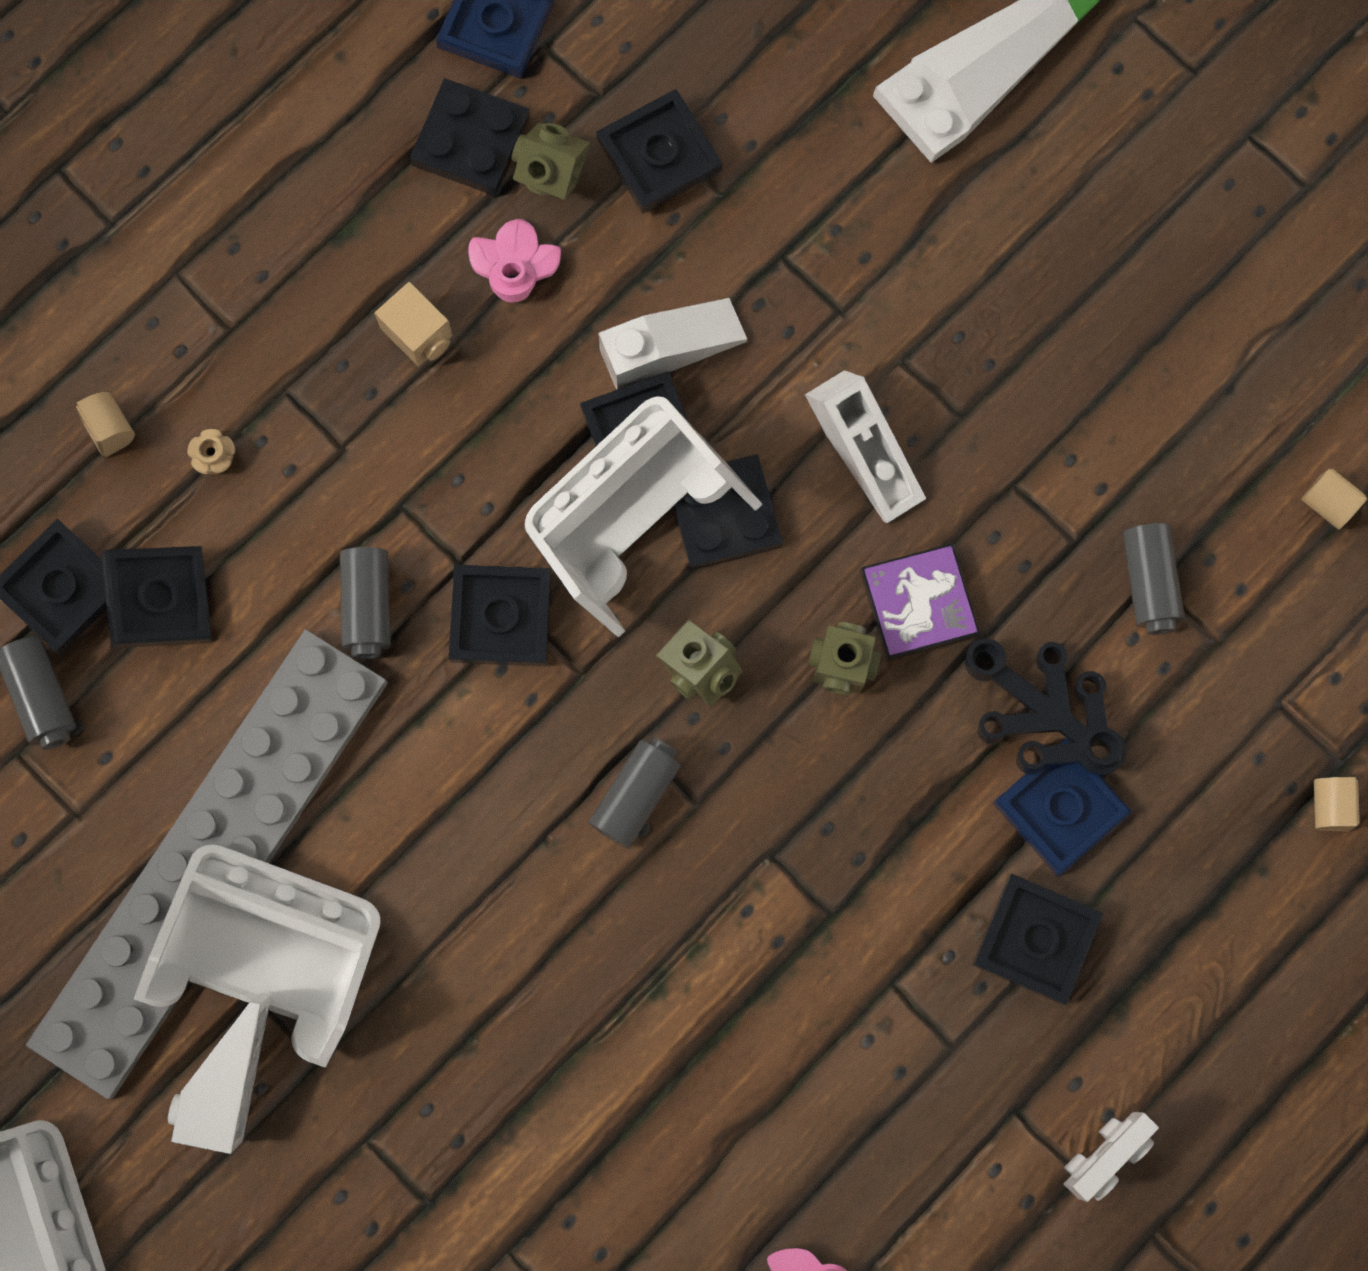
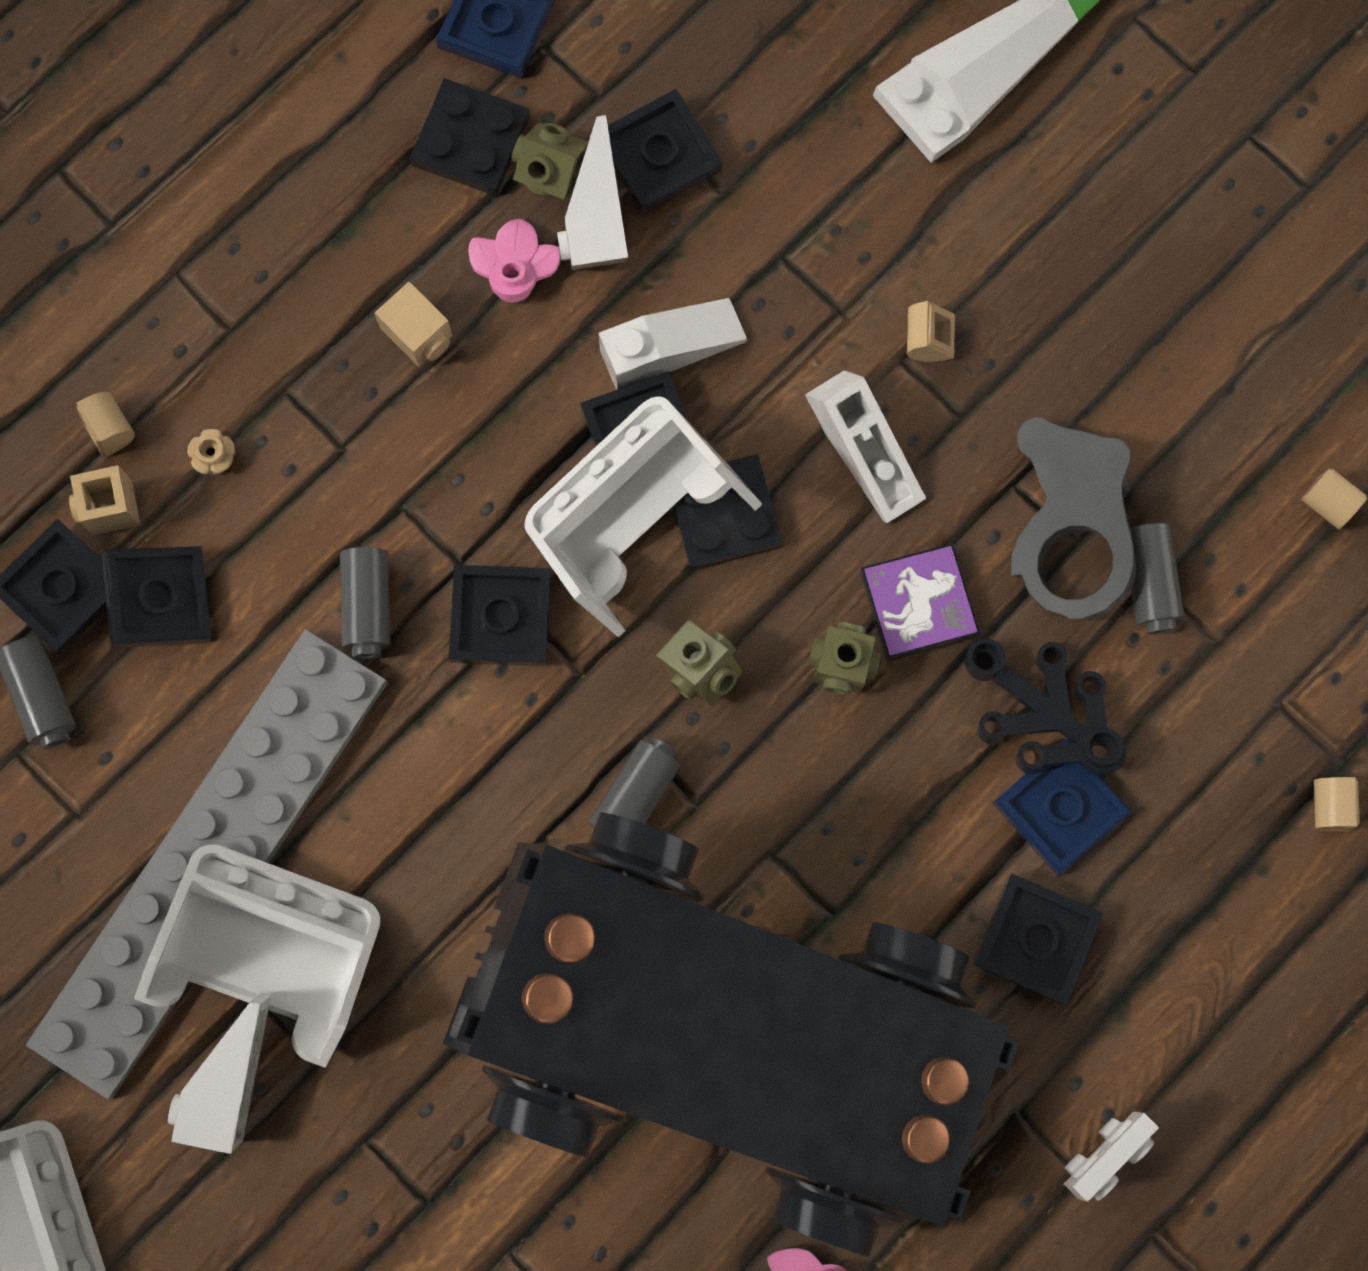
none -> tan brick [69,465,140,536]
none -> black piece [443,812,1019,1257]
none -> white slope [557,115,628,270]
none -> tan brick [907,301,955,362]
none -> dark grey animal [1011,417,1137,621]

